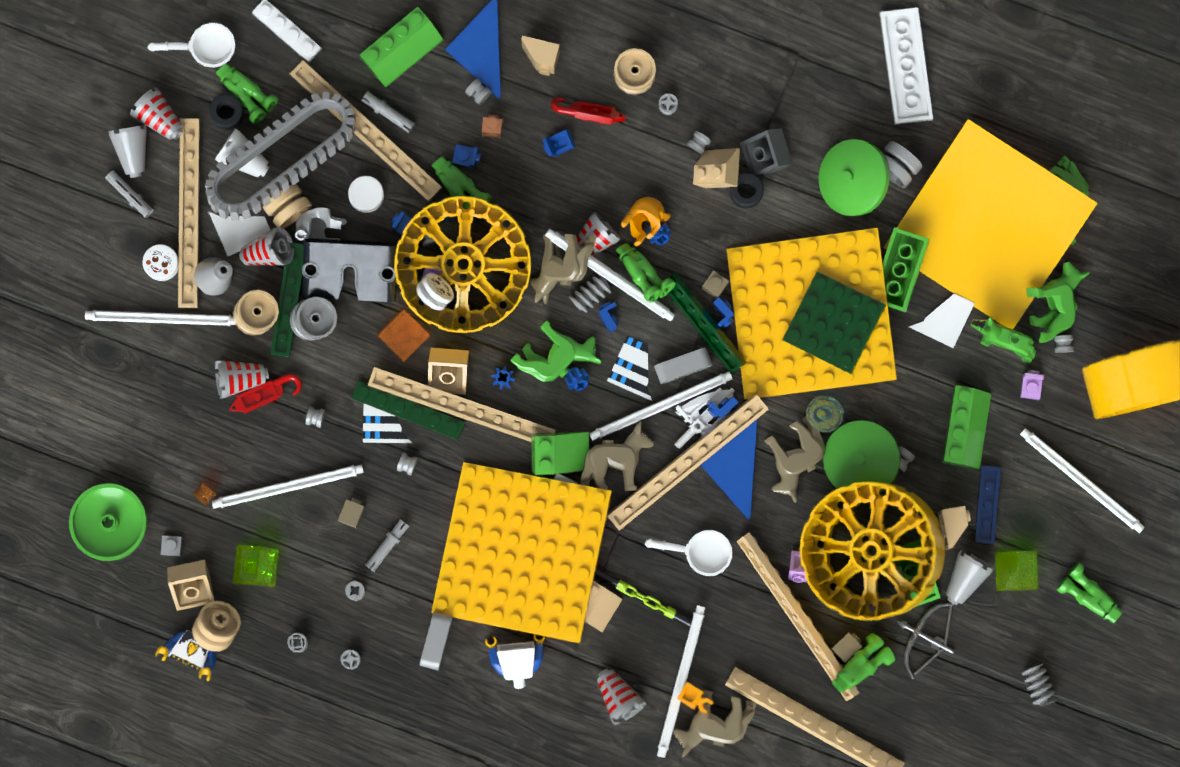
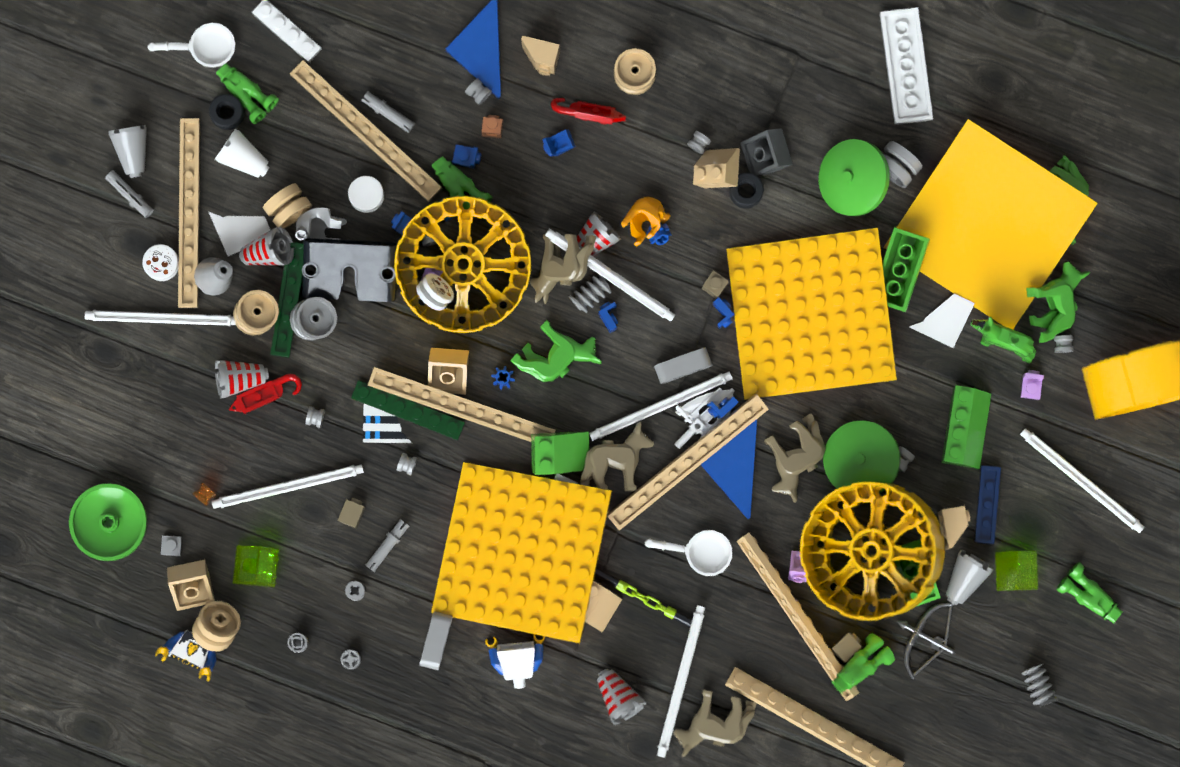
light grey cone [130,87,183,140] -> none
light grey piece [205,92,356,220] -> none
bright green slope [360,7,443,88] -> none
clear orange tile [377,309,431,362] -> none
blue gear [565,367,590,391] -> none
sticker [607,336,652,401] -> none
bright green piece [616,243,675,303] -> none
light grey wheel [659,93,678,115] -> none
dark green plate [668,273,747,374] -> none
light orange plate [677,682,714,713] -> none
dark green plate [782,271,886,375] -> none
clear light blue tile [806,395,844,432] -> none

